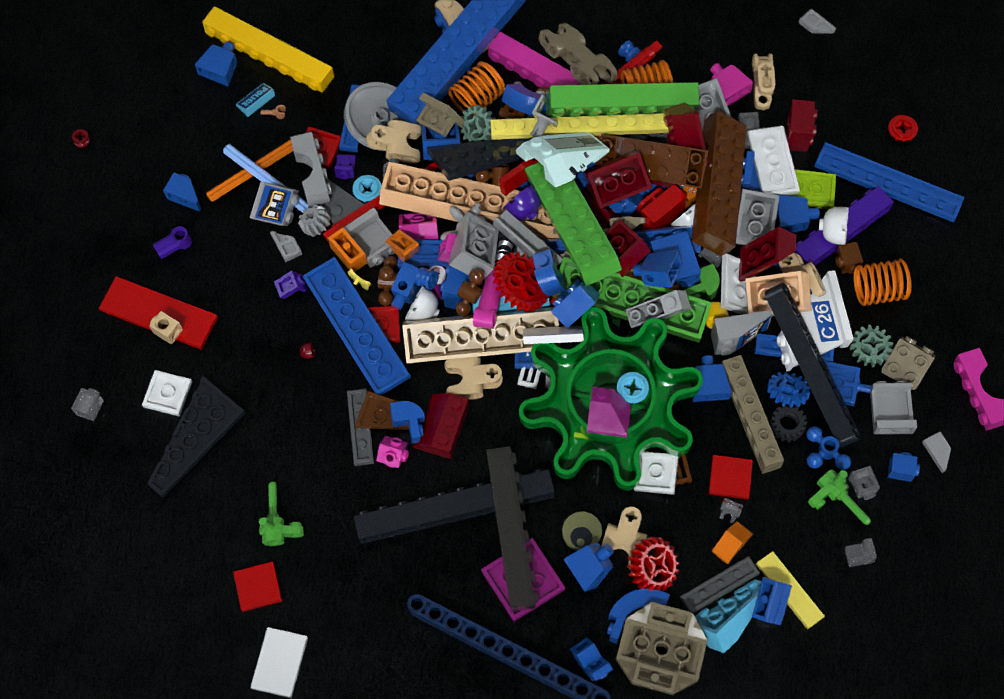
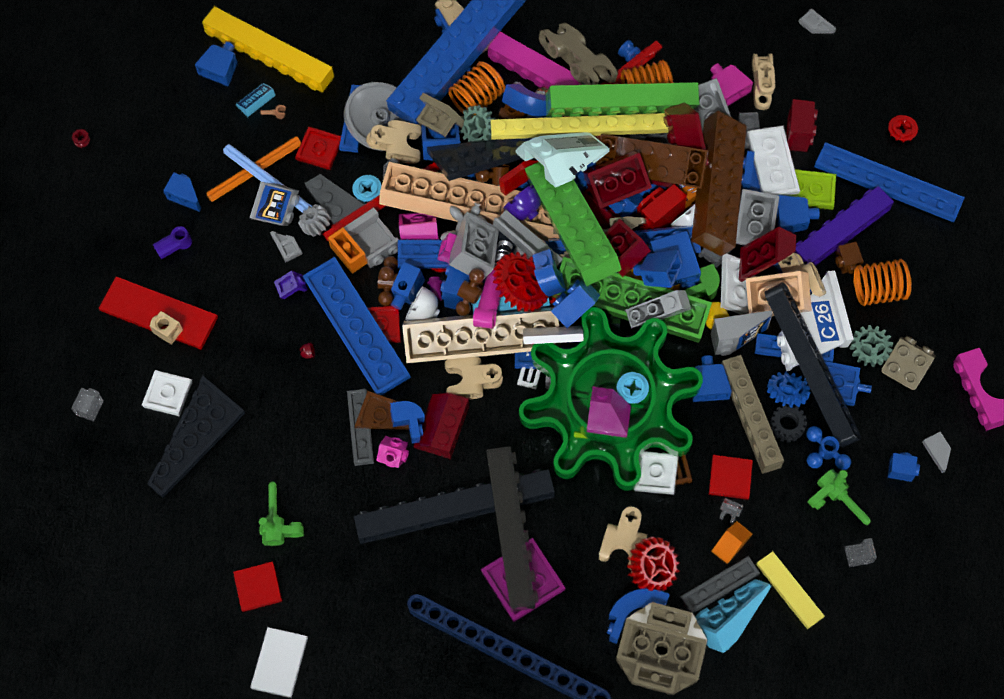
light grey arch [290,132,332,206] -> none
dark purple bracket [334,155,356,179] -> none
light yellow piece [348,268,371,290] -> none
orange slope [385,229,419,262] -> none
blue wheel [415,267,438,290] -> none
white tile [428,266,446,284] -> none
light grey bracket [530,94,558,137] -> none
olive tile [562,511,602,551] -> none
blue torso [564,543,614,591] -> none
blue brick [570,638,612,681] -> none
blue brick [752,577,792,625] -> none
white cylinder [819,207,848,245] -> none
clear brick [848,466,880,500] -> none
light grey panel [870,381,917,434] -> none

